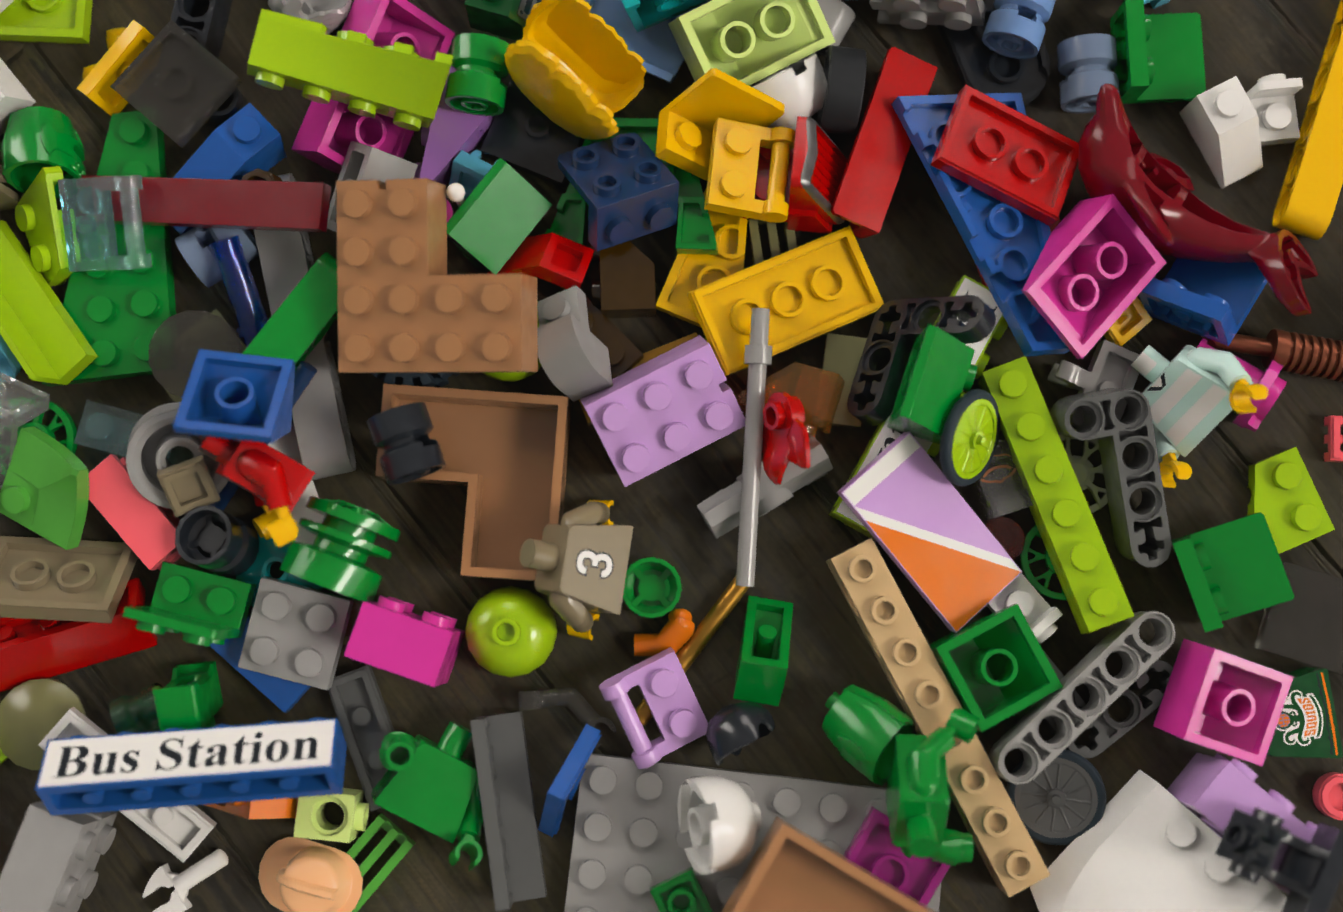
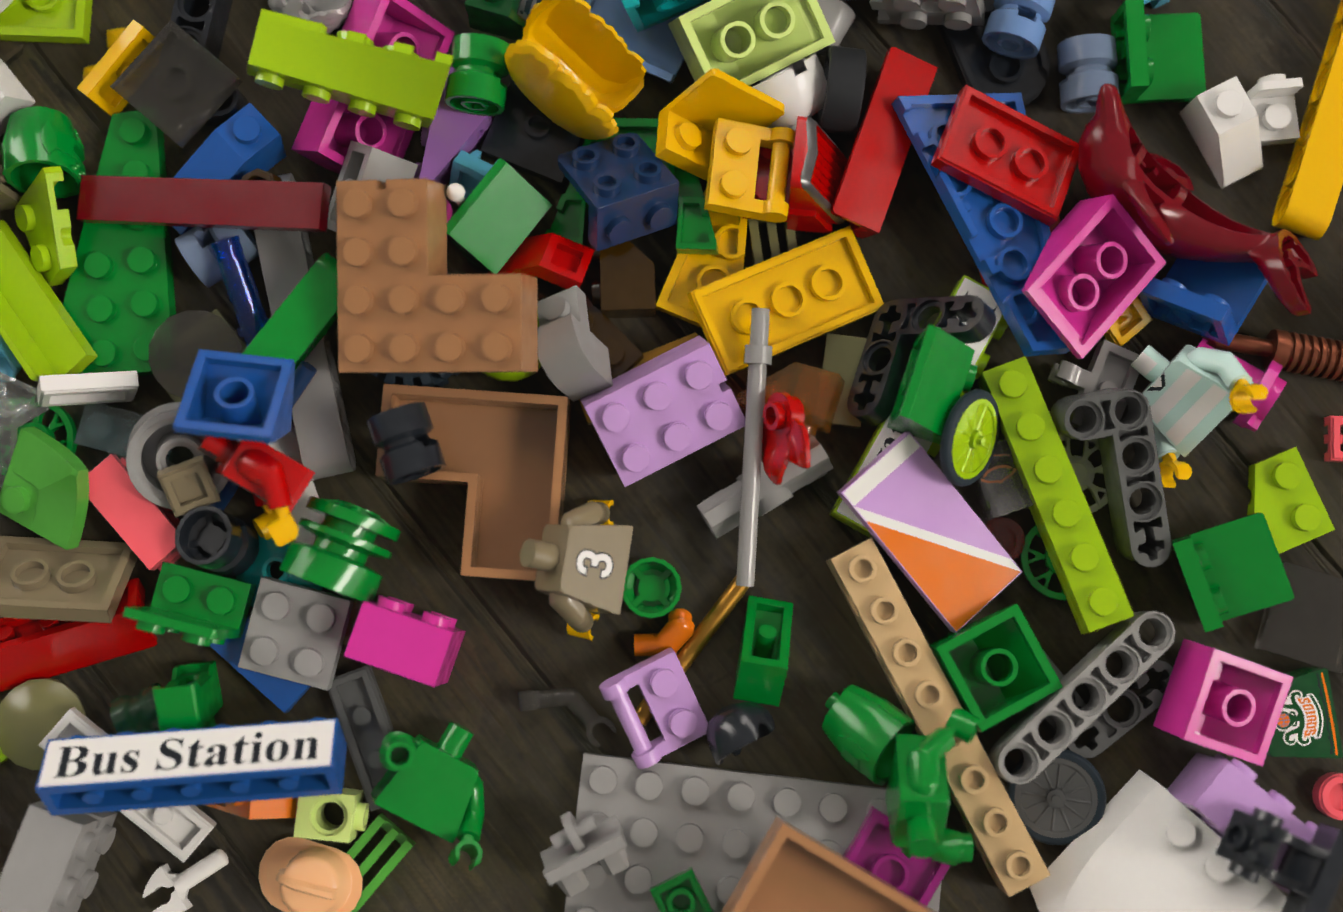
clear light blue plate [58,175,152,272] -> none
lime cylinder [465,586,558,678] -> none
dark grey fence [470,710,547,911] -> none
blue tile [538,724,602,837] -> none
white cylinder [677,776,762,875] -> none
white bracket [986,573,1063,644] -> none
none -> white tile [36,371,139,407]
none -> light grey hips [540,811,629,897]

